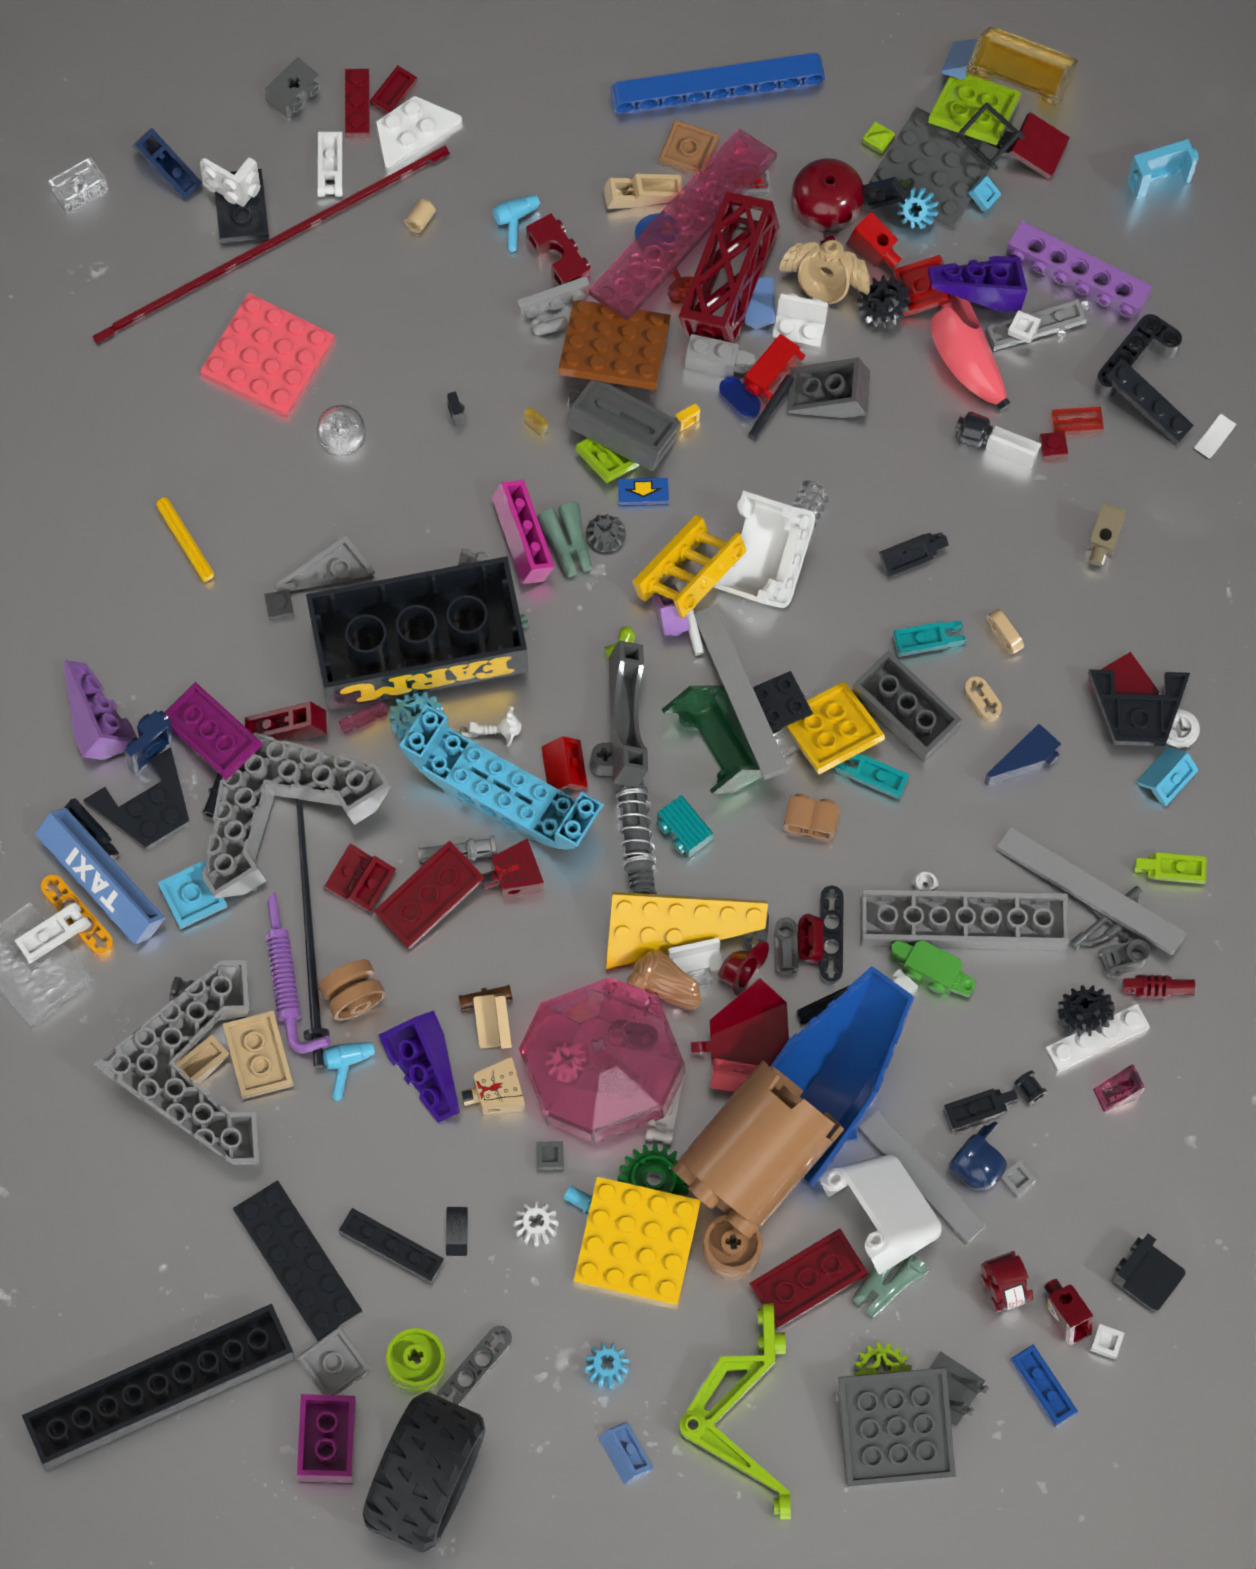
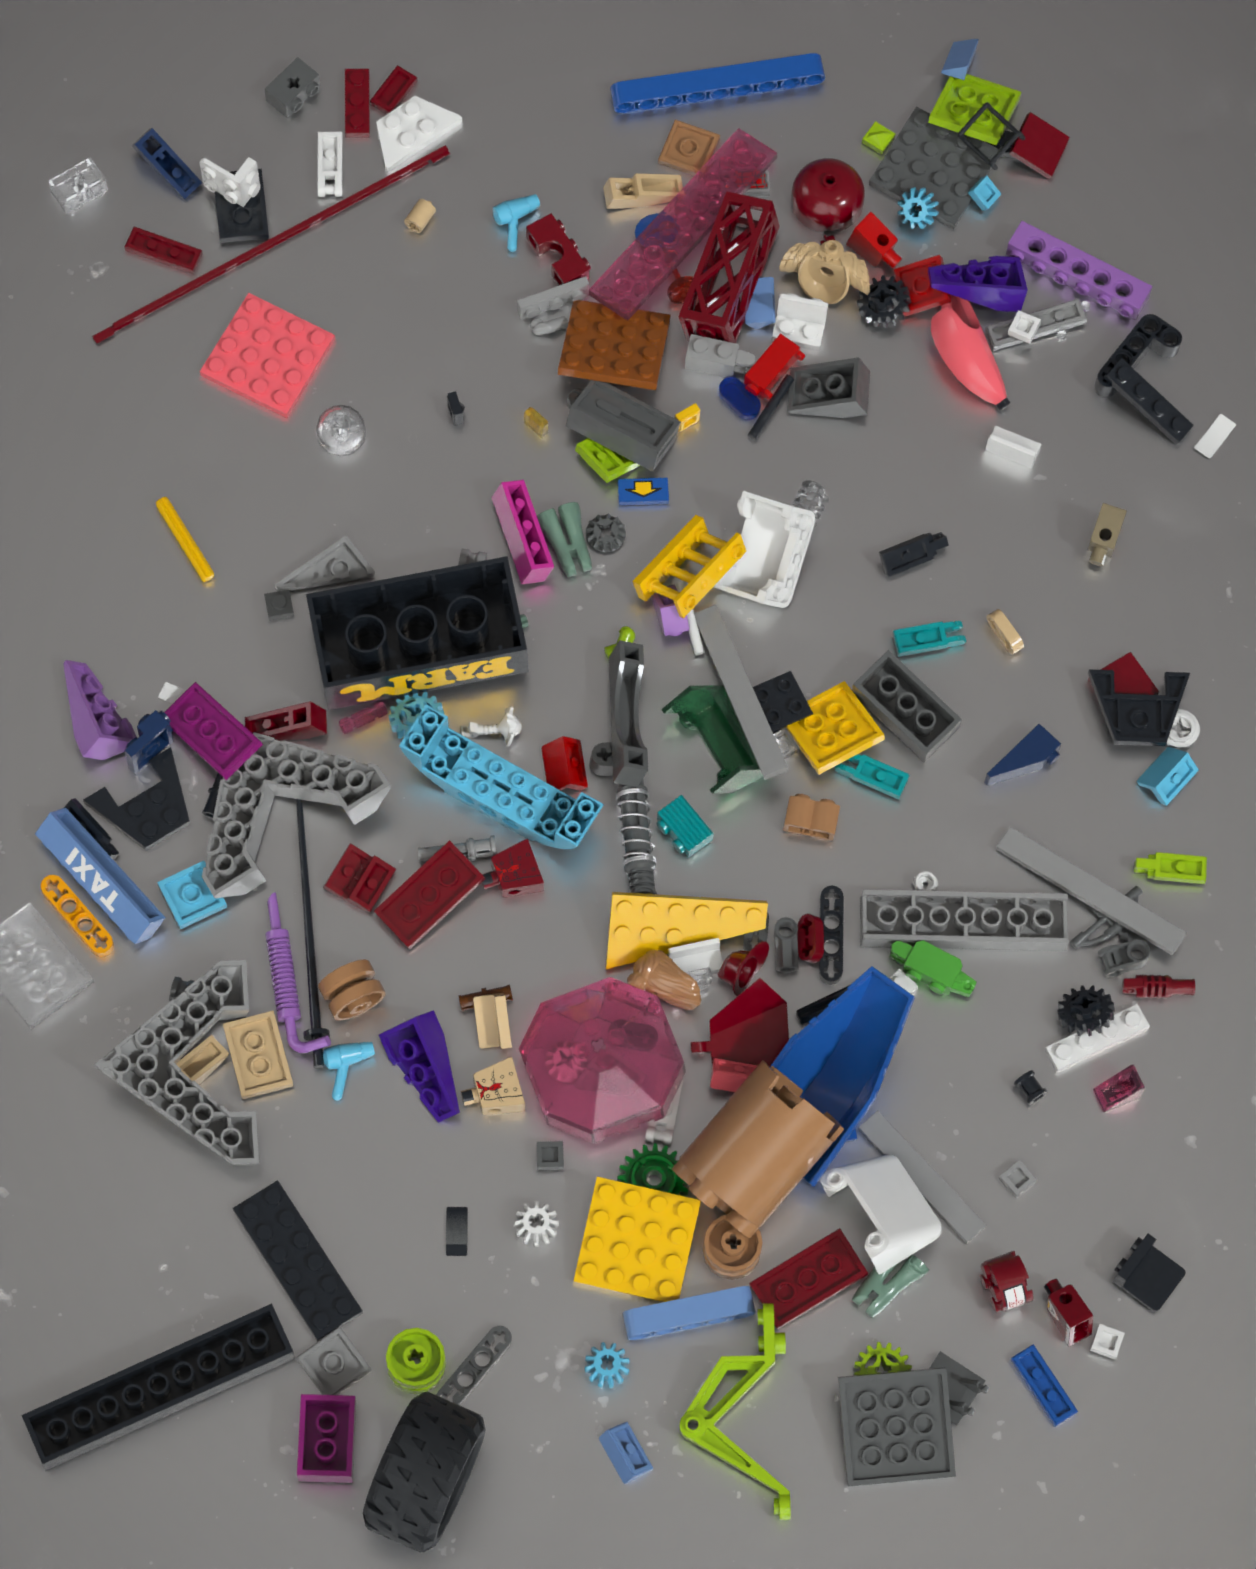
white plate [14,903,91,964] -> none
black plate [339,1208,445,1284] -> none
medium azure pin [564,1185,593,1214] -> none
black panel [861,177,915,210] -> none
black hinge [944,1088,1018,1131] -> none
dark blue piece [948,1121,1007,1191] -> none
black head [955,411,993,448] -> none
tan beam [964,676,1002,722] -> none
clear yellow windscreen [966,27,1078,106] -> none
dark red plate [1039,431,1068,460] -> none
clear red tile [1051,406,1104,435] -> none
medium azure panel [1128,139,1199,199] -> none
none -> dark red tile [124,226,203,274]
none -> white sticker [158,682,186,704]
none -> medium blue beam [622,1286,756,1340]

